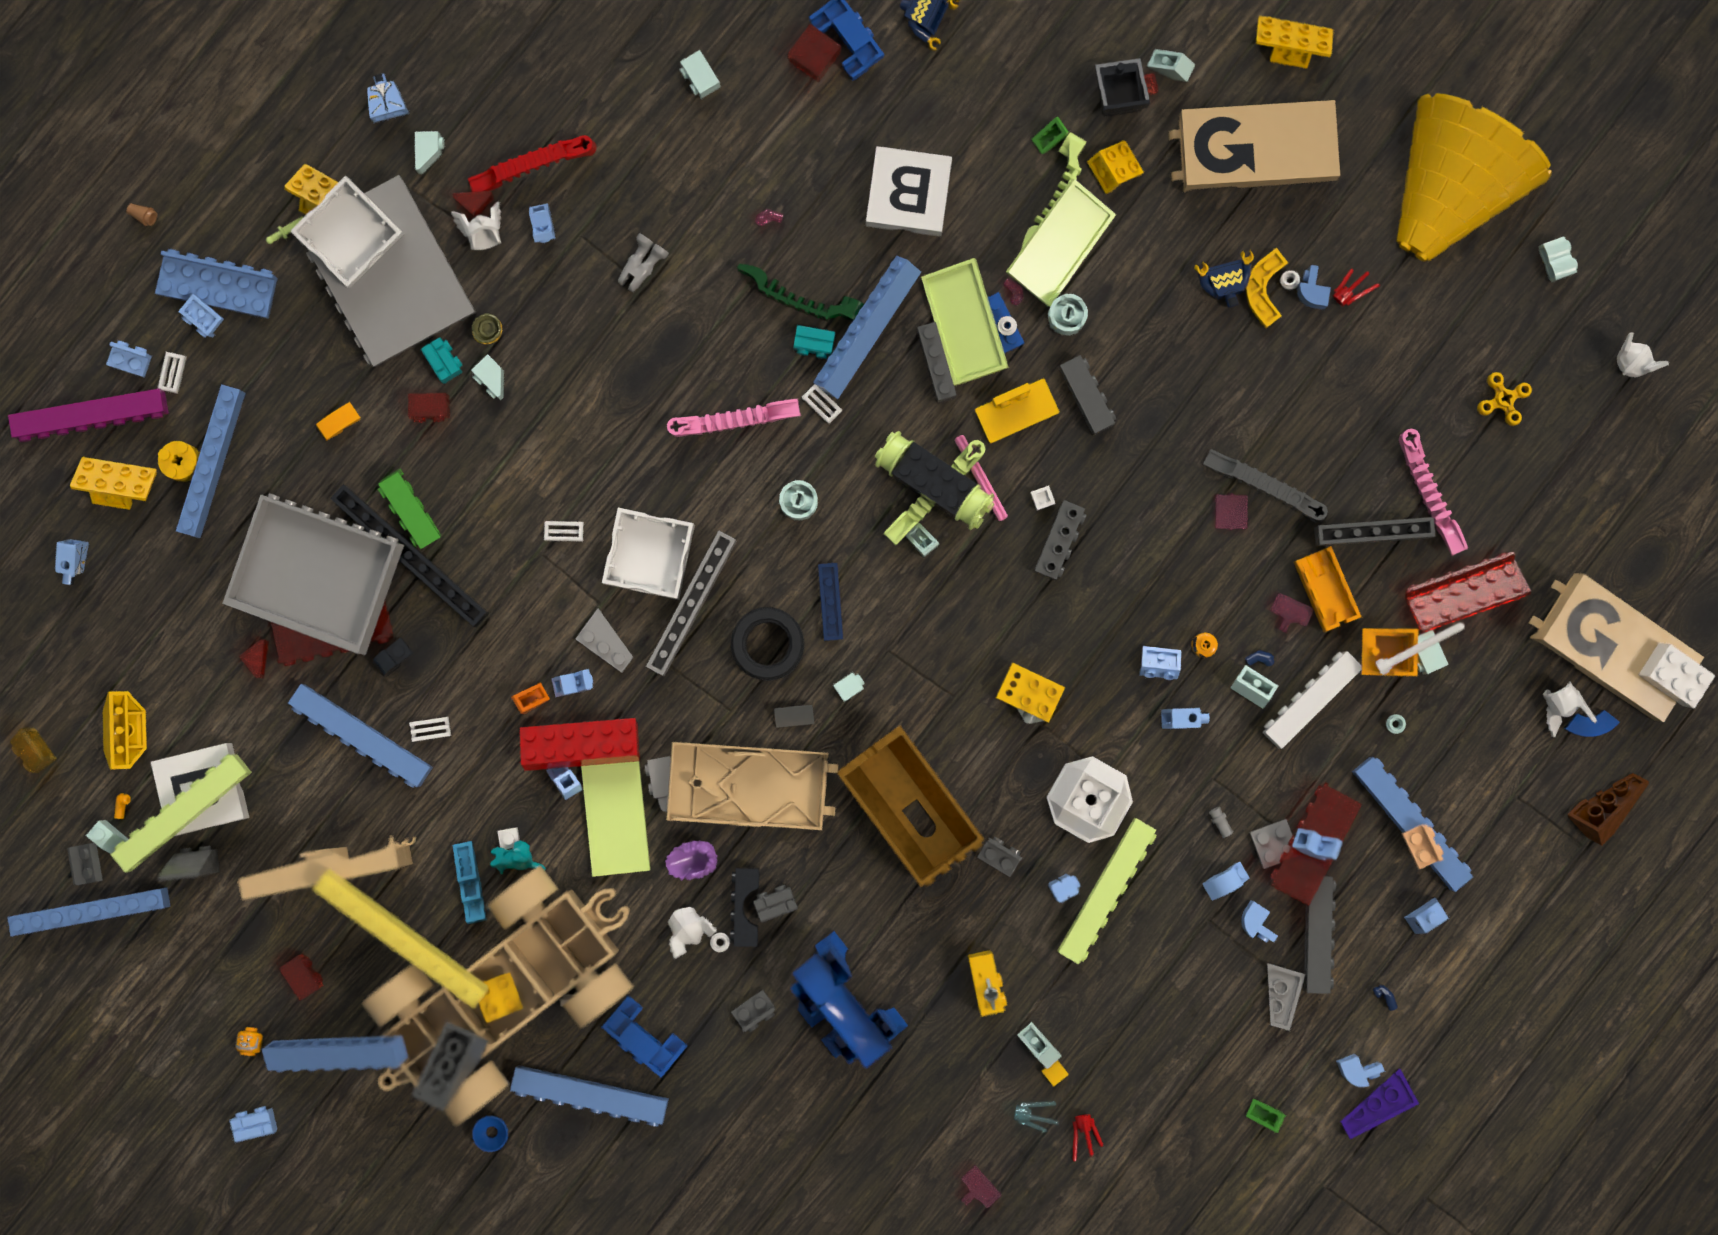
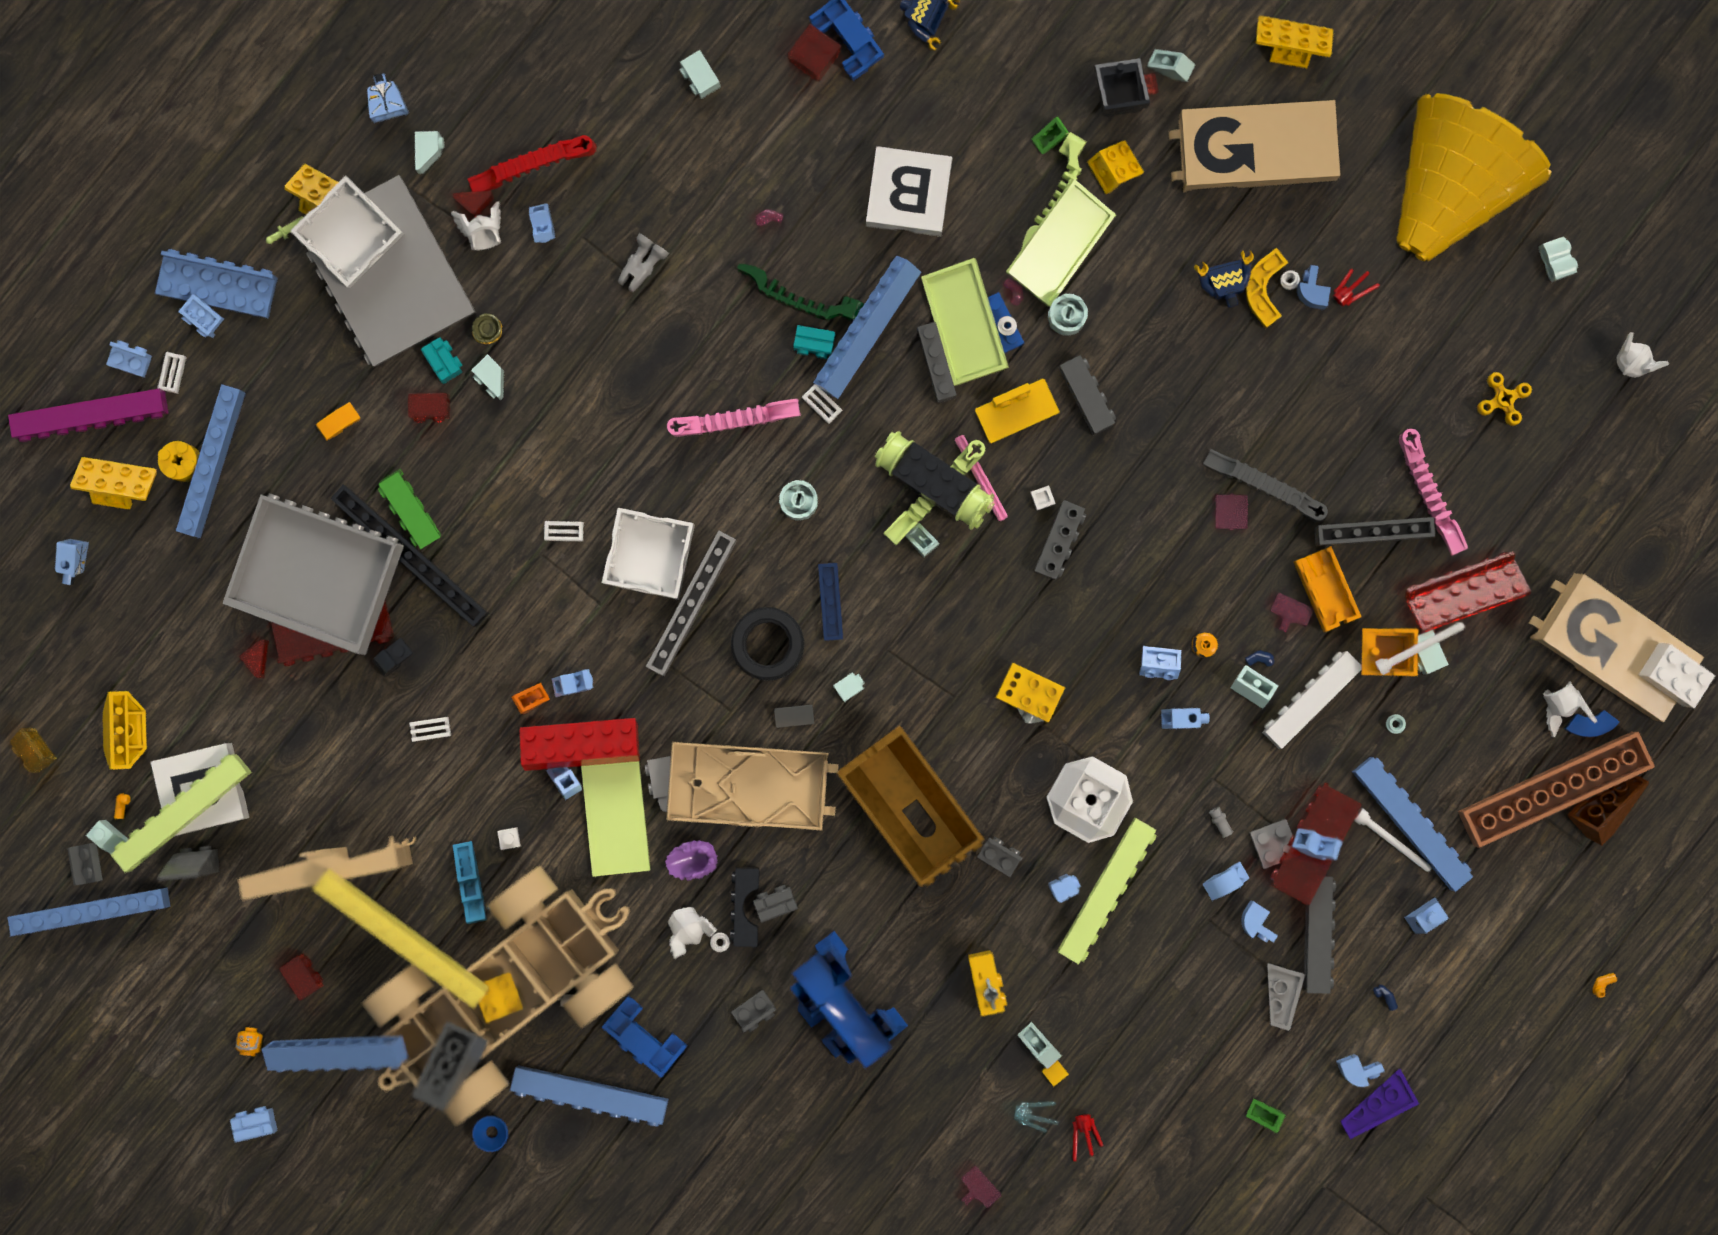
medium nougat cone [127,203,157,226] -> none
medium blue brick [288,684,433,788] -> none
teal animal [490,841,546,875] -> none
light grey wing [576,608,634,673] -> none
light nougat bracket [1402,824,1443,869] -> none
none -> white piece [1353,808,1432,872]
none -> nougat brick [1457,732,1655,847]
none -> light orange arm [1592,973,1617,998]

